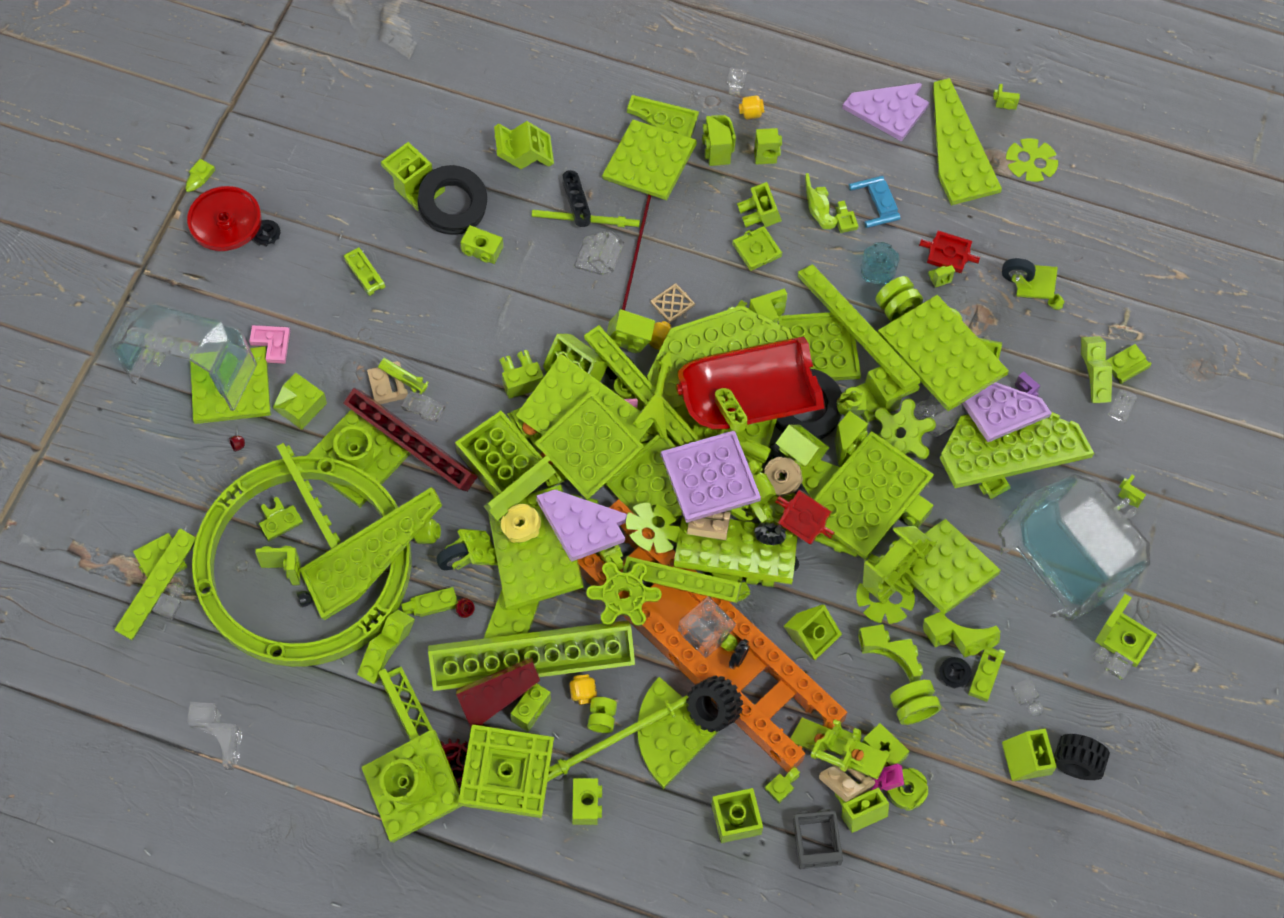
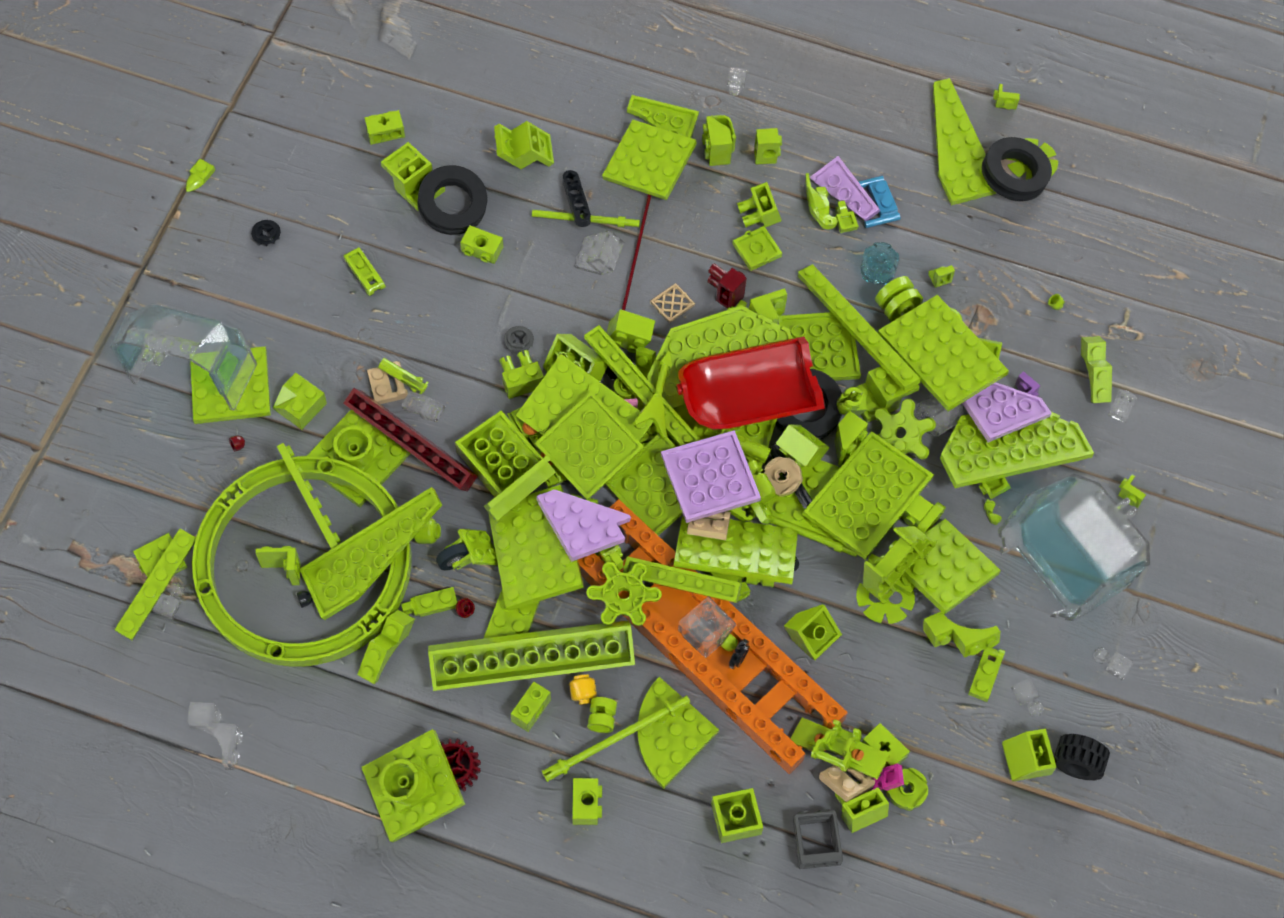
red dish [187,186,262,251] -> none
bright pink plate [249,325,290,364] -> none
lime plate [259,497,303,542] -> none
lime fence [378,667,433,741] -> none
dark red wedge [456,657,540,727] -> none
lime piece [458,724,554,818] -> none
light yellow plate [501,504,541,543] -> none
lime piece [626,503,681,553] -> none
yellow head [649,321,672,350] -> none
black tyre [686,675,743,732] -> none
lime beam [715,388,747,432] -> none
yellow head [739,95,765,120] -> none
black gear [755,522,786,545] -> none
lime plate [765,766,800,804] -> none
red plate [775,490,835,545] -> none
lavender wing [842,83,929,141] -> none
lime arch [858,624,923,683] -> none
lime wheel [890,679,942,725] -> none
red plate [919,231,981,274] -> none
black gear [939,657,972,689] -> none
lime plate [1002,258,1058,300] -> none
lime bracket [1095,594,1157,667] -> none
lime plate [1106,344,1152,384] -> none
none -> lime brick [364,110,405,145]
none -> dark grey gear [504,326,534,352]
none -> lime bracket [636,347,656,377]
none -> dark red brick [707,263,747,309]
none -> lavender wing [810,156,880,221]
none -> lime beam [917,502,946,533]
none -> black tyre [982,137,1052,201]
none -> lime piece [984,499,1002,525]

